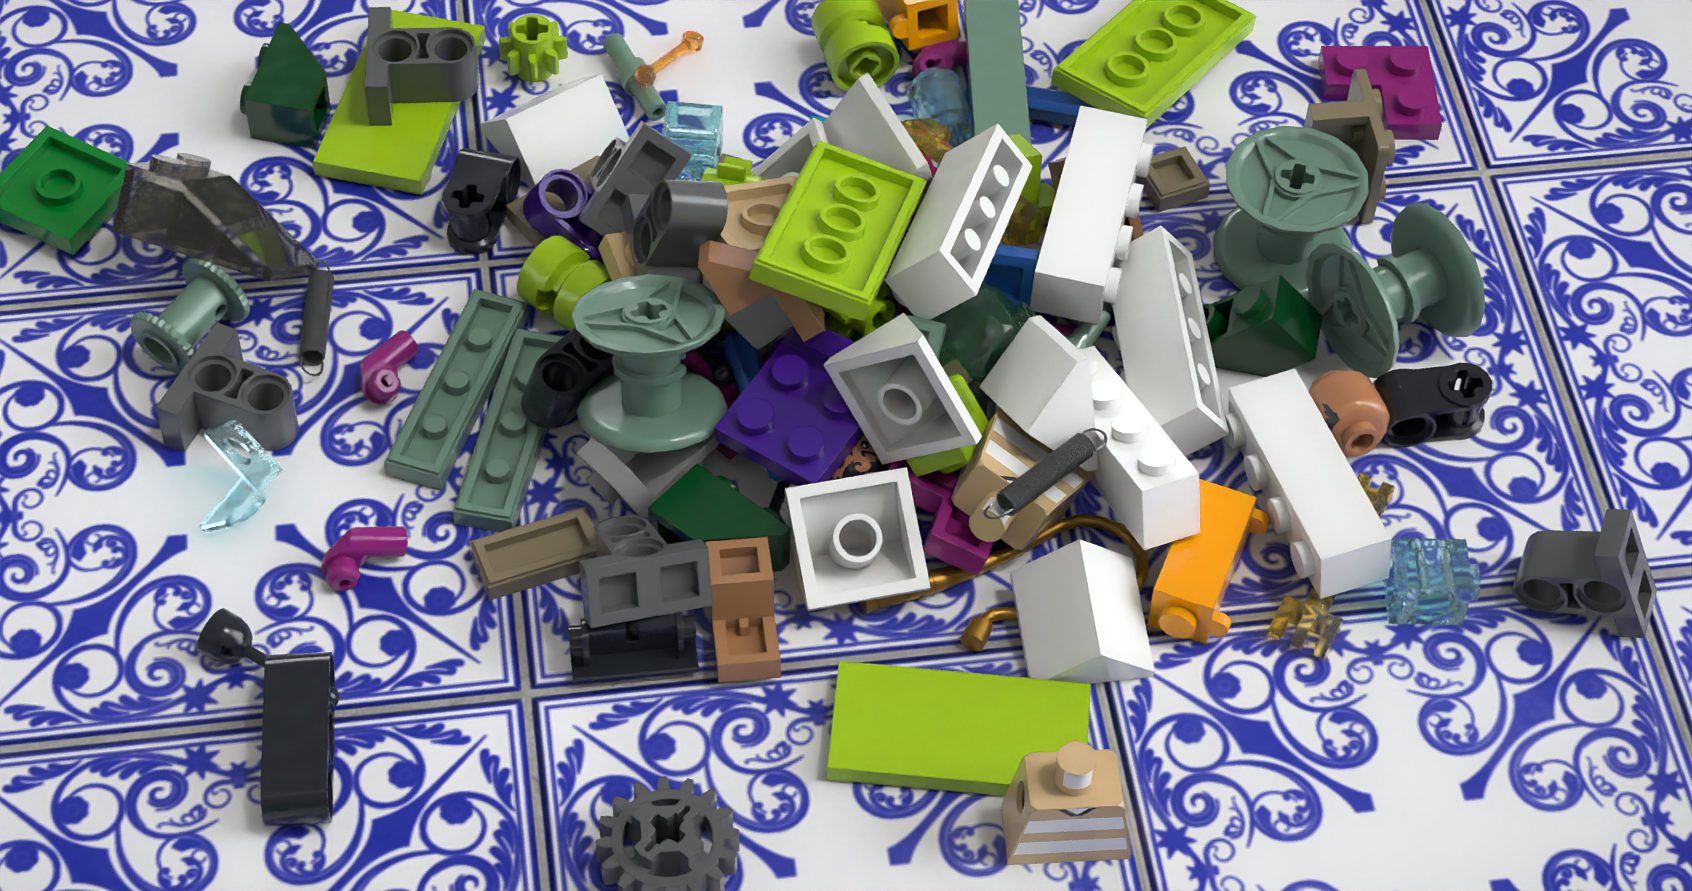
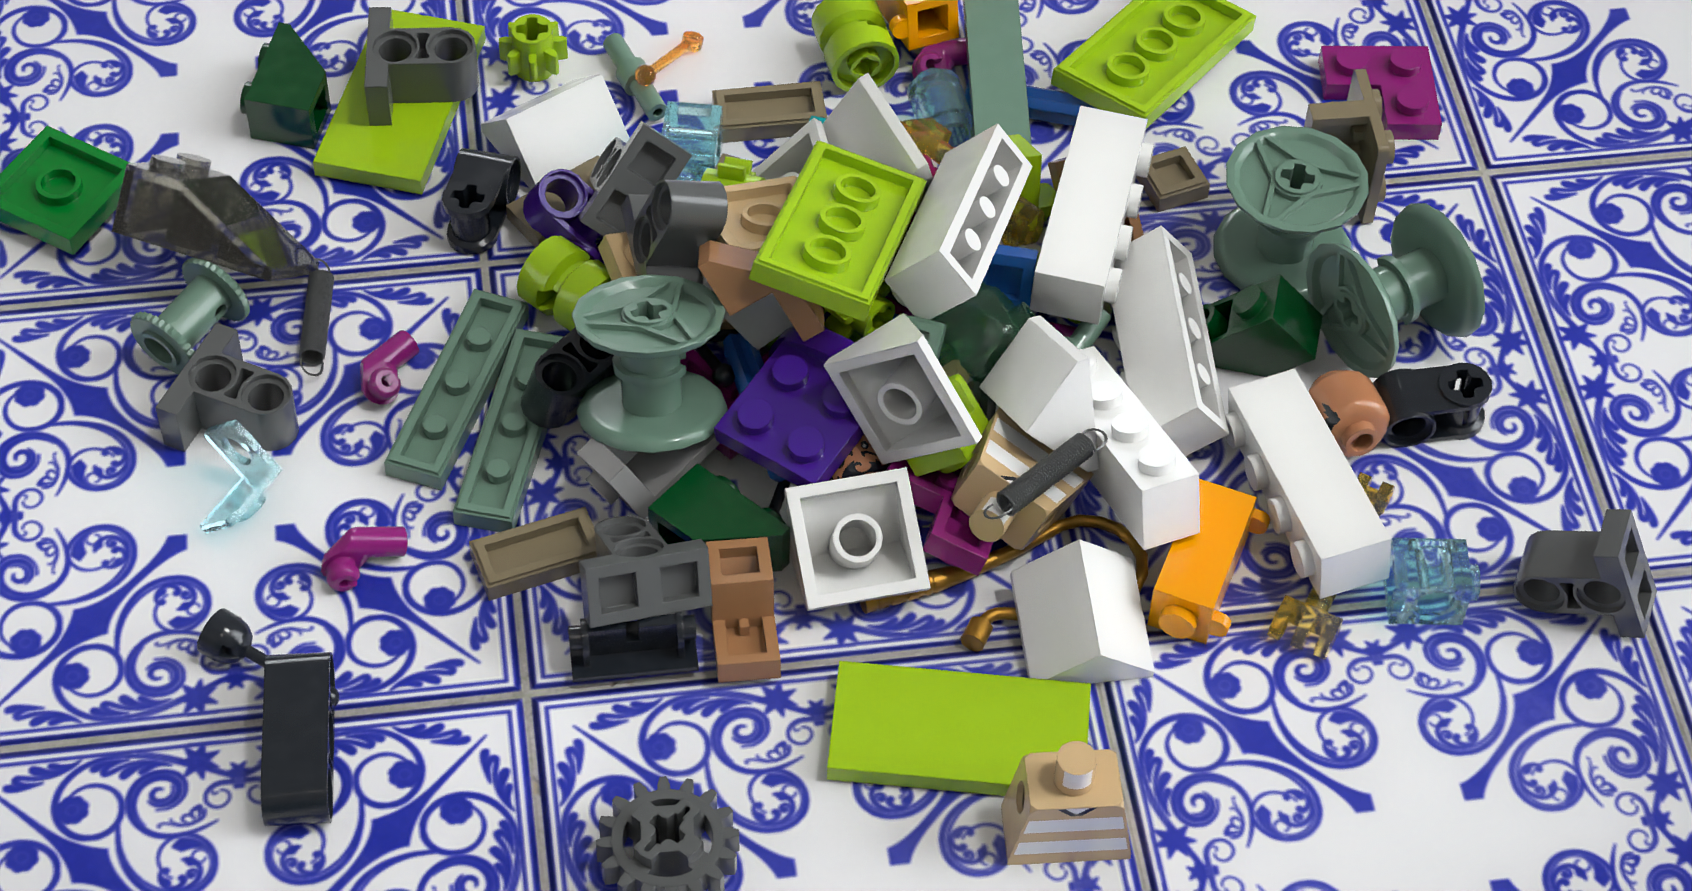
none -> dark tan tile [712,81,827,143]

